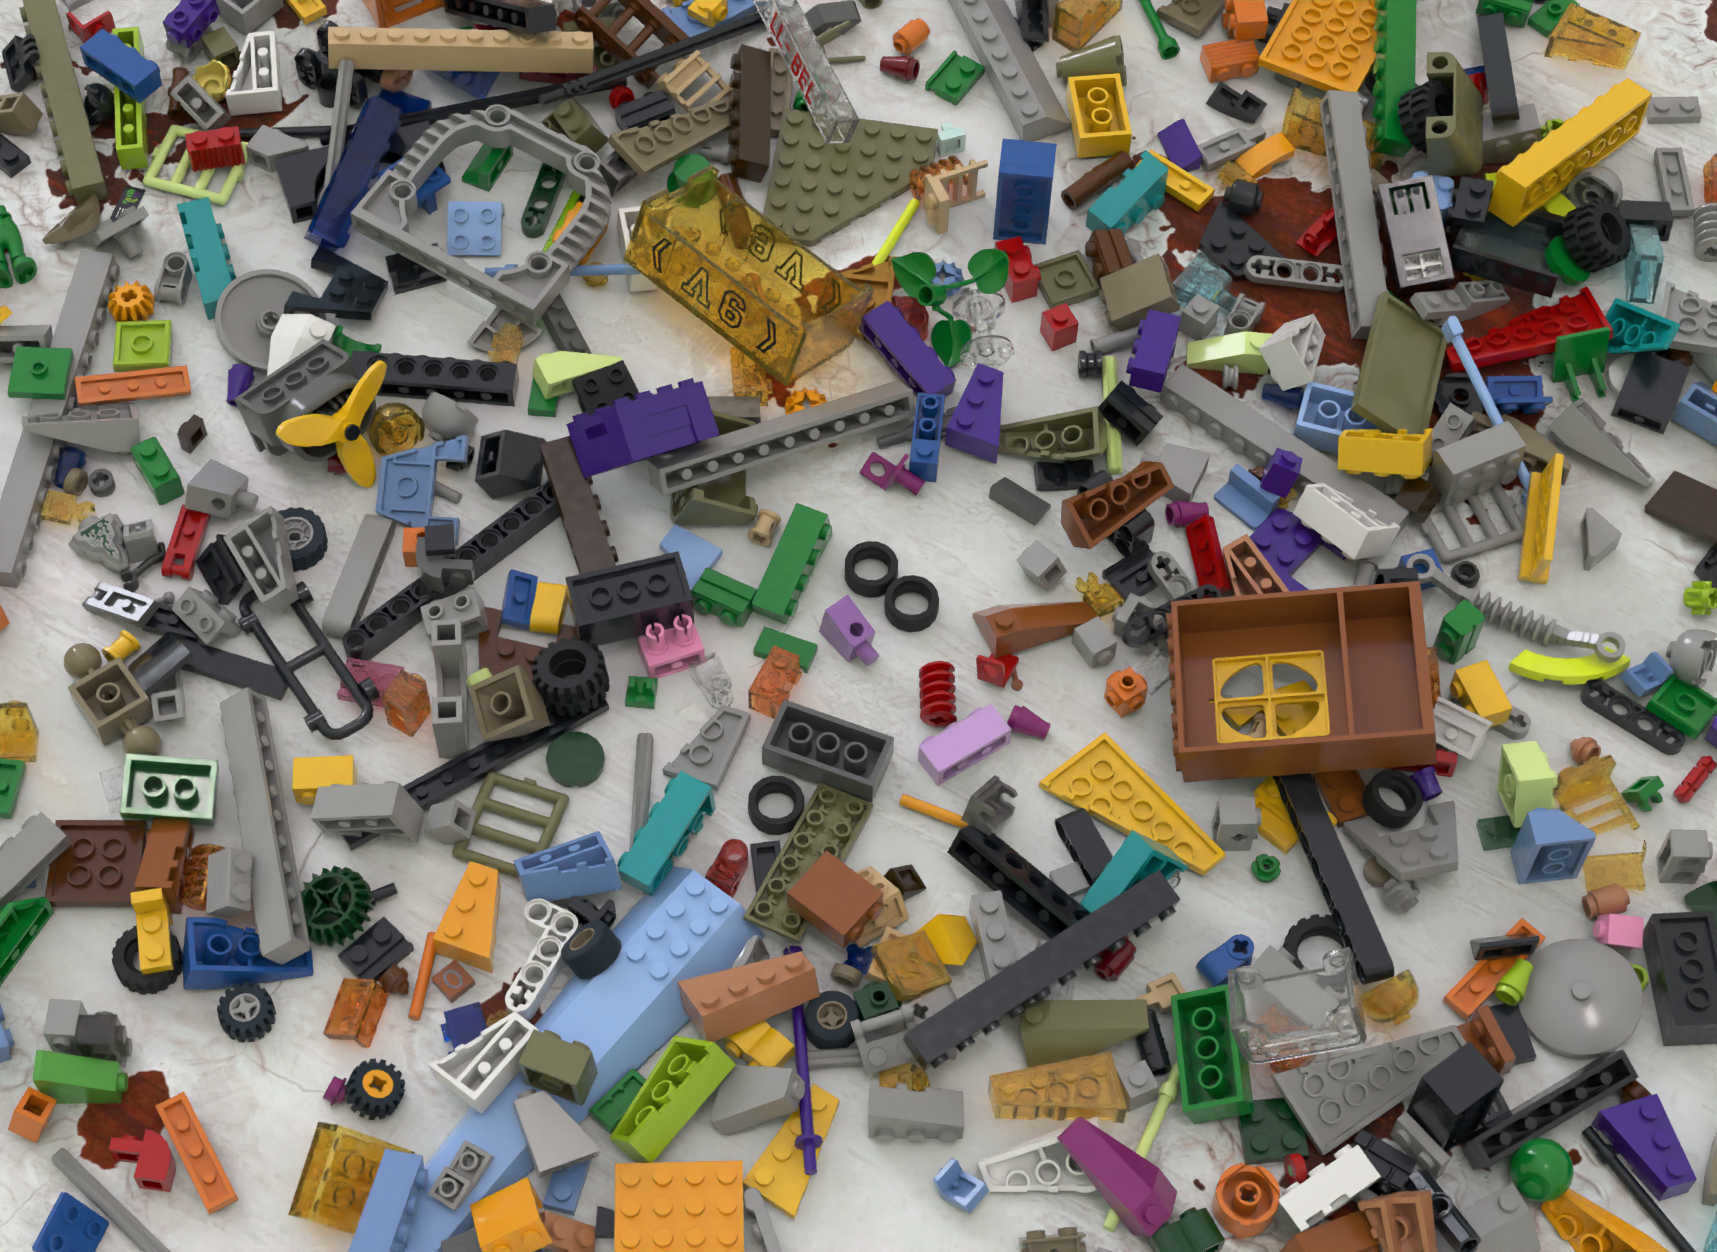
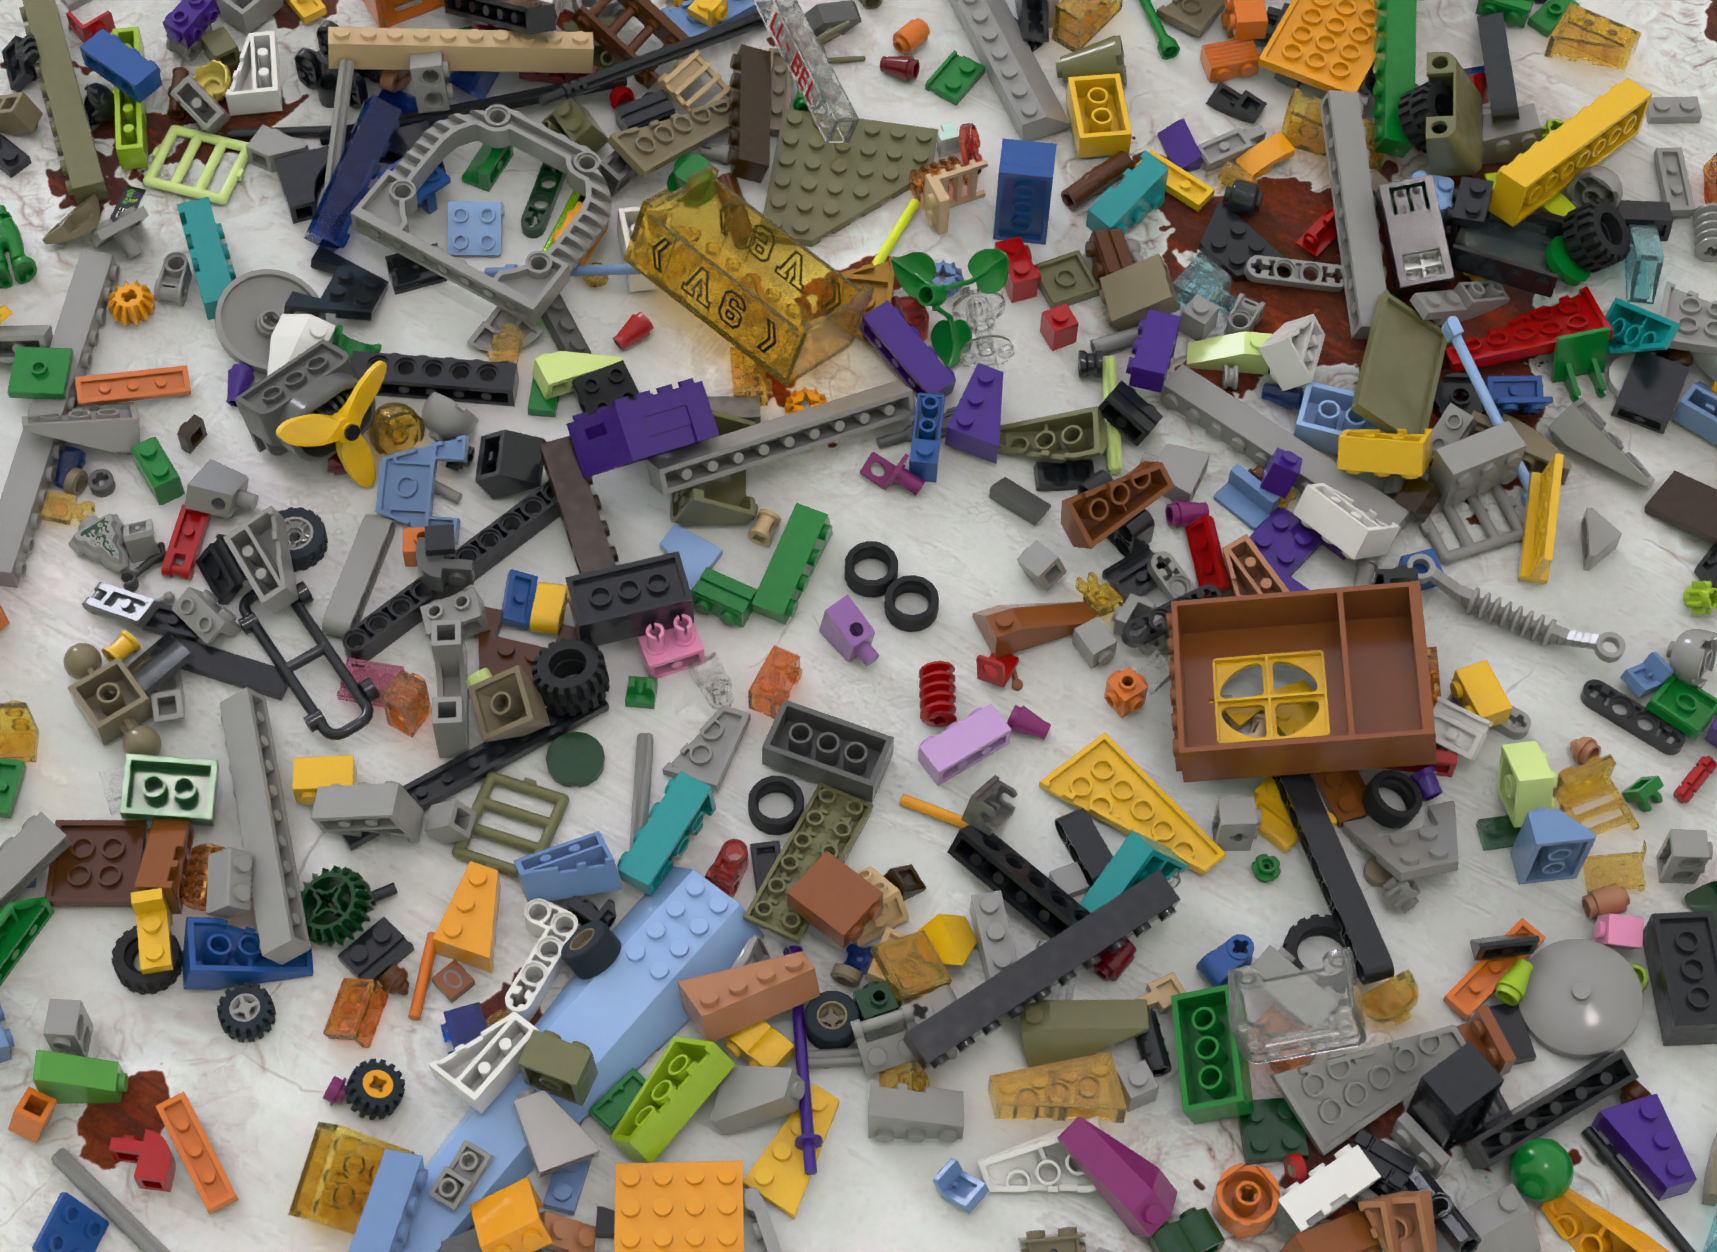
clear smoke brick [76,1011,132,1068] -> none
lime plate [113,320,173,372] -> none
red brick [185,126,245,172] -> none
green tile [753,626,818,673] -> none
yellowish green bar [1102,1062,1180,1232] -> none
green brick [1433,600,1485,665] -> none
pearl dark grey plate [1451,561,1480,588] -> none
neon yellow tile [1509,647,1631,685] -> none
none -> light grey brick [410,51,454,113]
none -> red cone [613,312,654,351]
none -> clear red tile [959,123,983,175]

